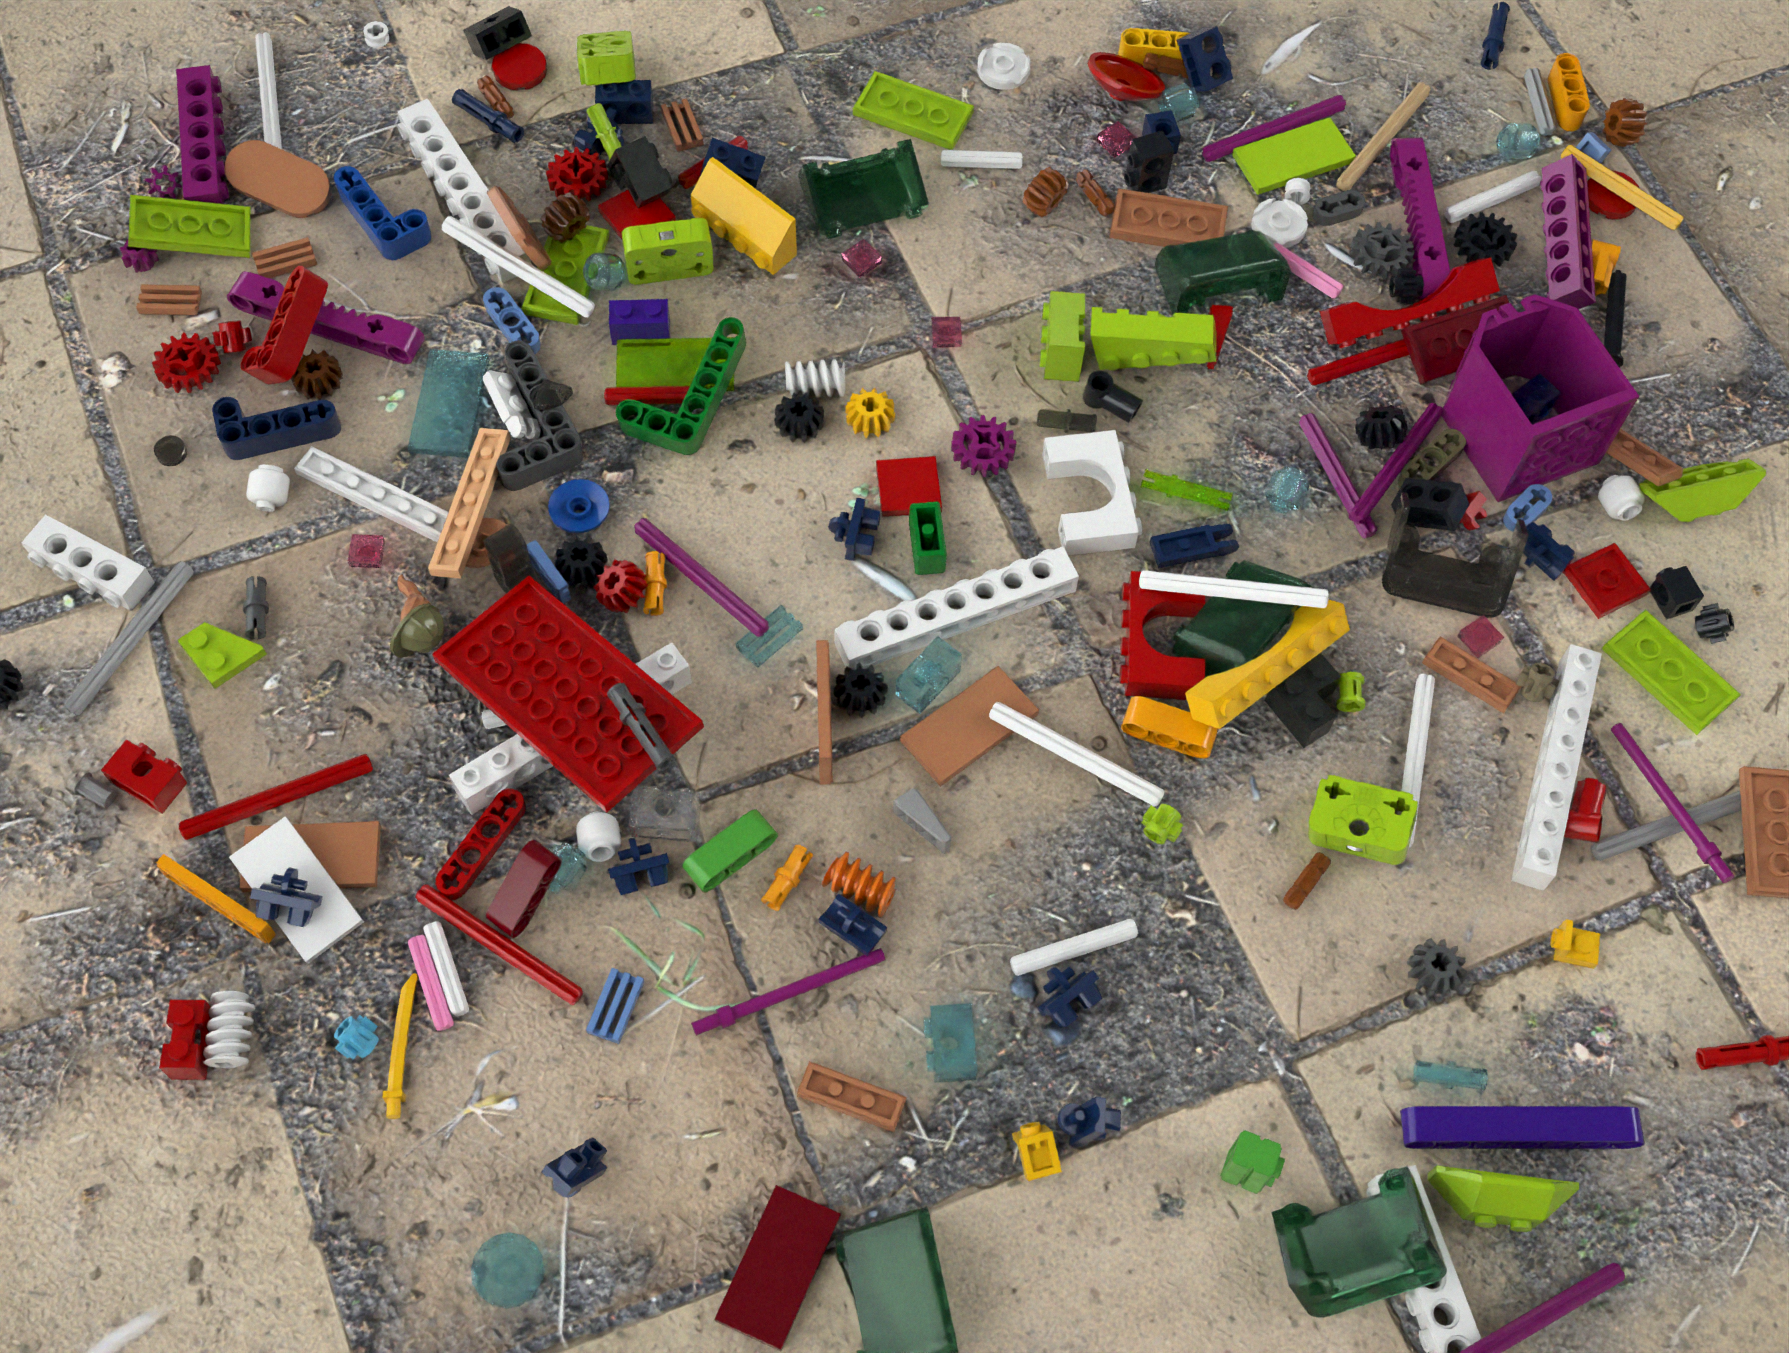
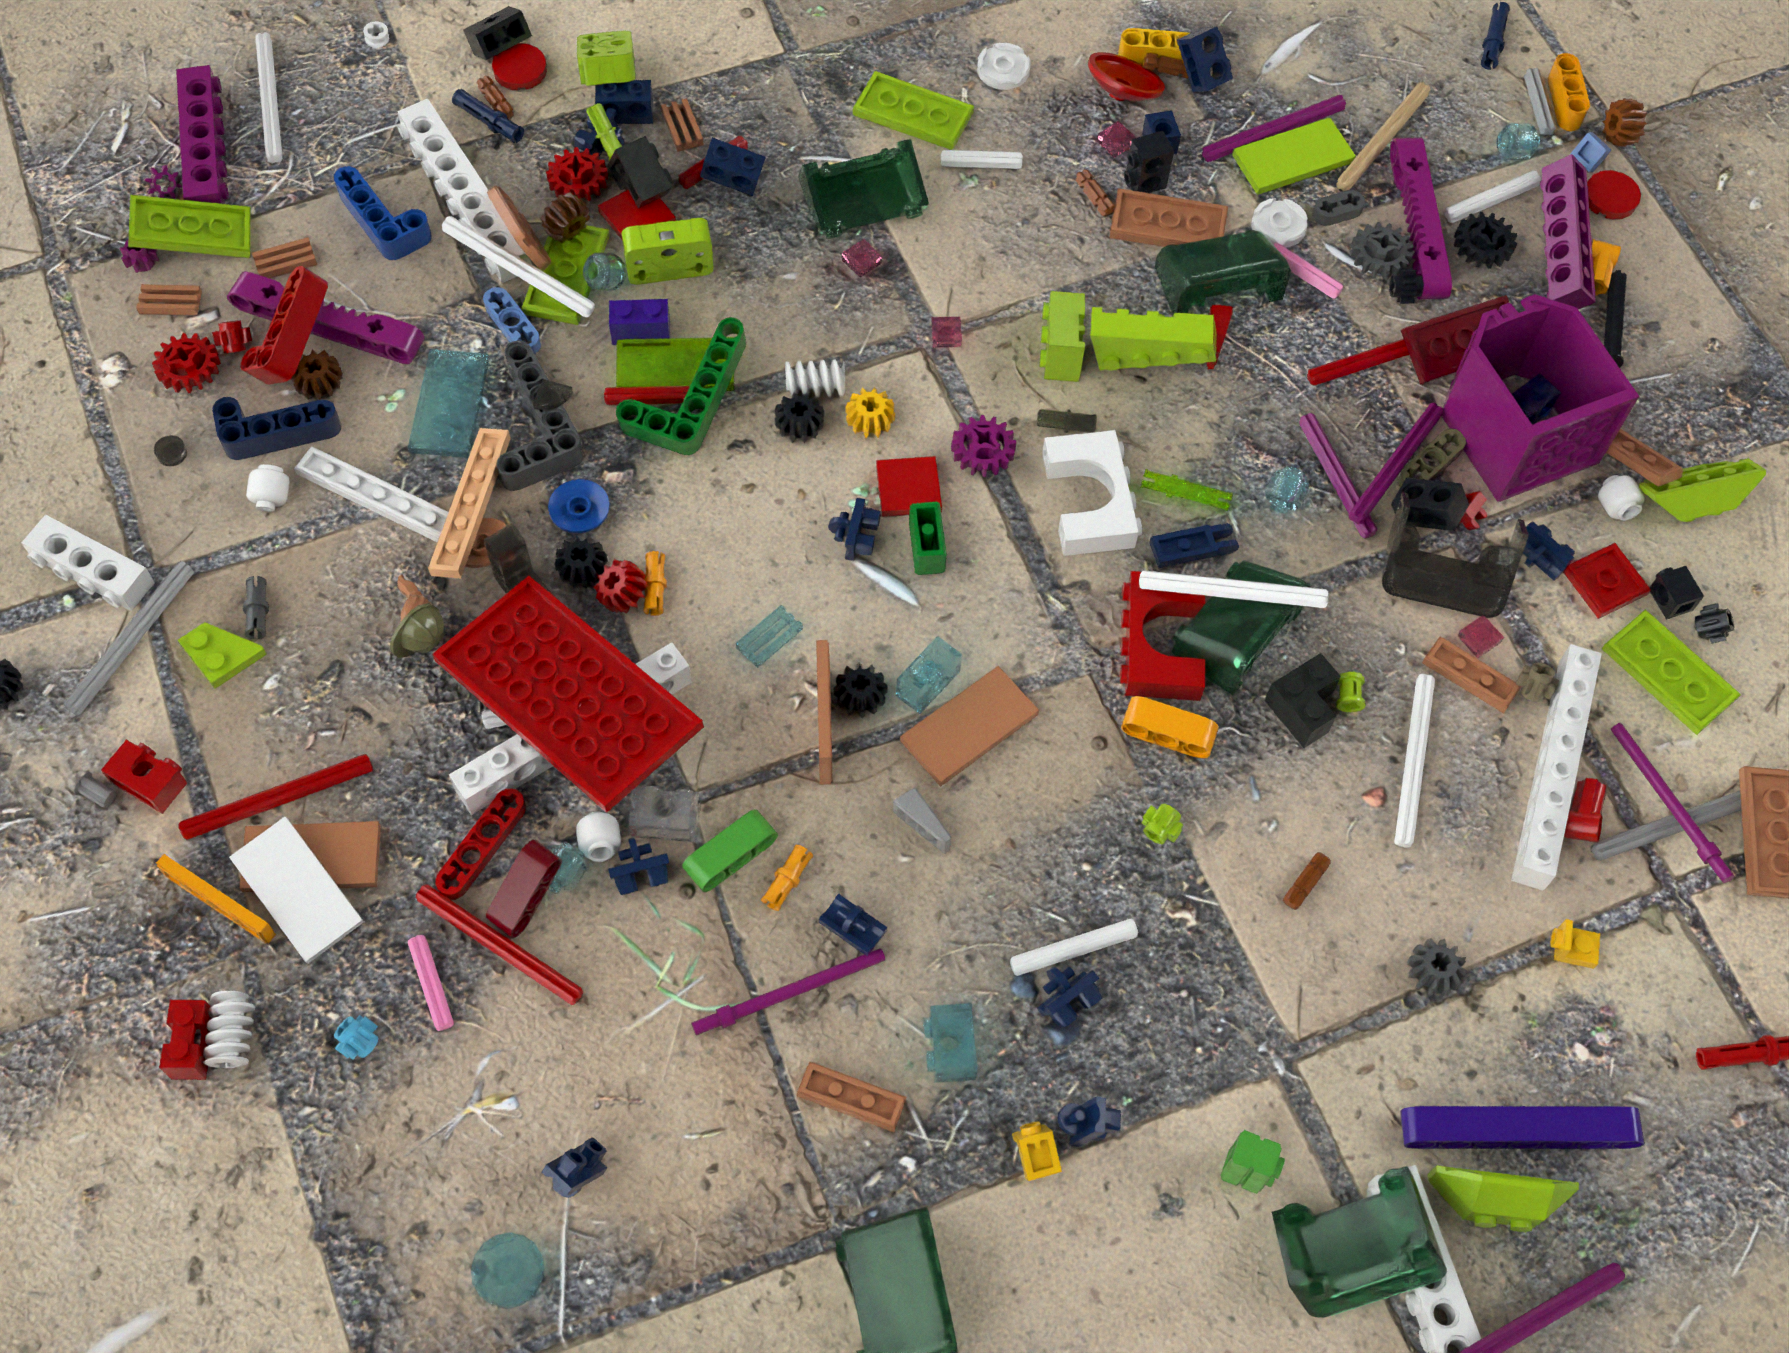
nougat tile [224,140,332,218] -> none
dark blue hips [250,867,323,927] -> none
clear pink plate [347,534,385,568] -> none
yellow sword [382,973,418,1119] -> none
white axle [423,921,469,1017] -> none
white hinge [483,370,541,441] -> none
medium blue tile [526,540,571,604] -> none
medium blue tile [586,968,644,1044] -> none
dark grey pin [607,683,676,771] -> none
magenta axle [634,518,769,637] -> none
yellow slope [691,157,797,275] -> none
dark red tile [714,1185,841,1352] -> none
orange piece [822,851,896,918] -> none
white brick [835,547,1079,670] -> none
white axle [989,702,1164,806] -> none
dark orange gear [1022,167,1069,217] -> none
black piece [1083,371,1143,423] -> none
clear light blue head [1157,83,1200,123] -> none
yellow arch [1185,599,1350,729] -> none
white bush [1285,178,1311,205] -> none
lime axle [1308,775,1418,865] -> none
red arch [1319,257,1500,348] -> none
black gear [1355,405,1408,450] -> none
clear light blue pin [1413,1059,1488,1091] -> none
medium blue beam [1503,484,1552,533] -> none
yellow axle [1561,145,1684,231] -> none

